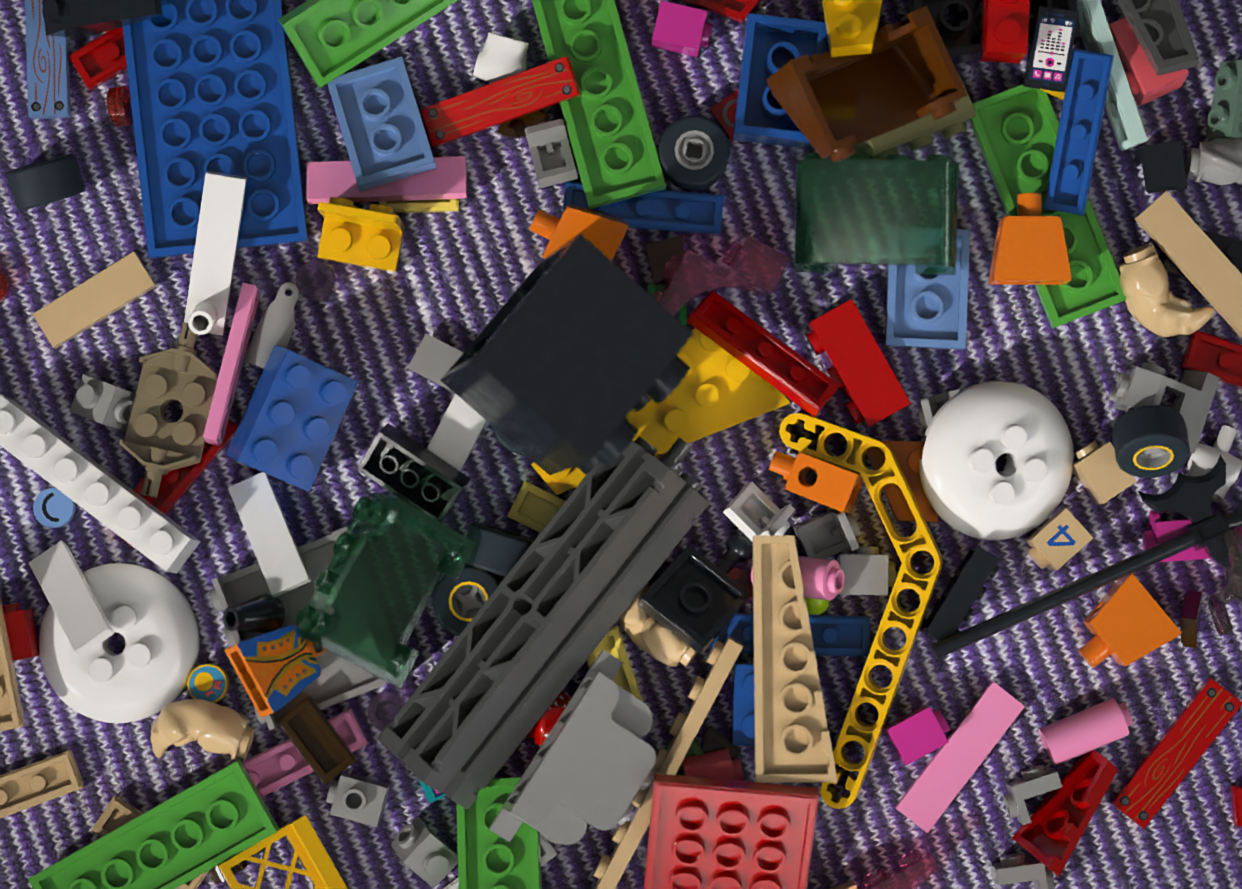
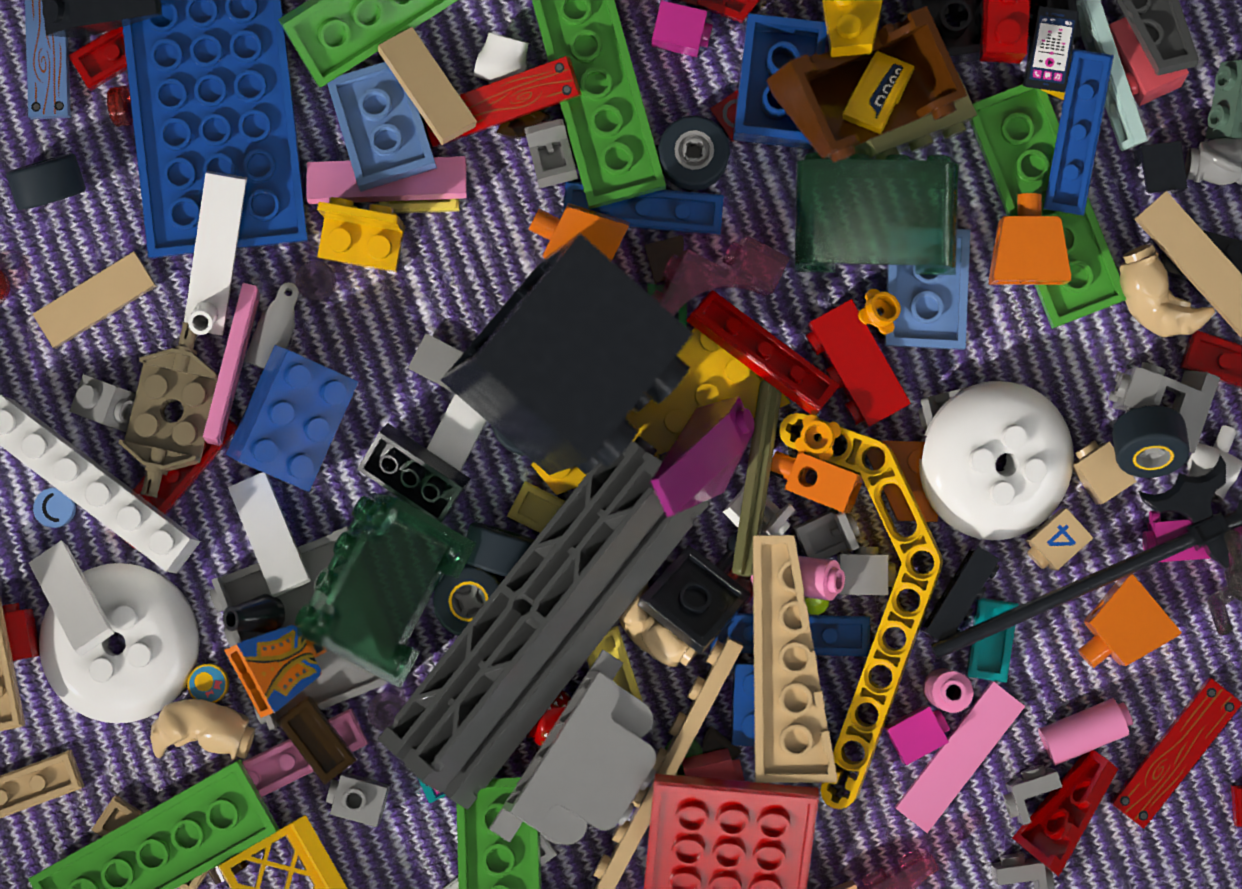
light grey bracket [391,817,458,888] -> none
dark brown tile [1180,590,1202,648] -> none
none -> tan tile [378,27,477,145]
none -> magenta wedge [651,396,755,517]
none -> olive axle [732,380,782,577]
none -> light orange plate [795,414,841,460]
none -> yellow slope [843,51,914,135]
none -> light orange plate [858,289,901,334]
none -> bright pink brick [923,668,973,713]
none -> teal tile [966,598,1019,683]

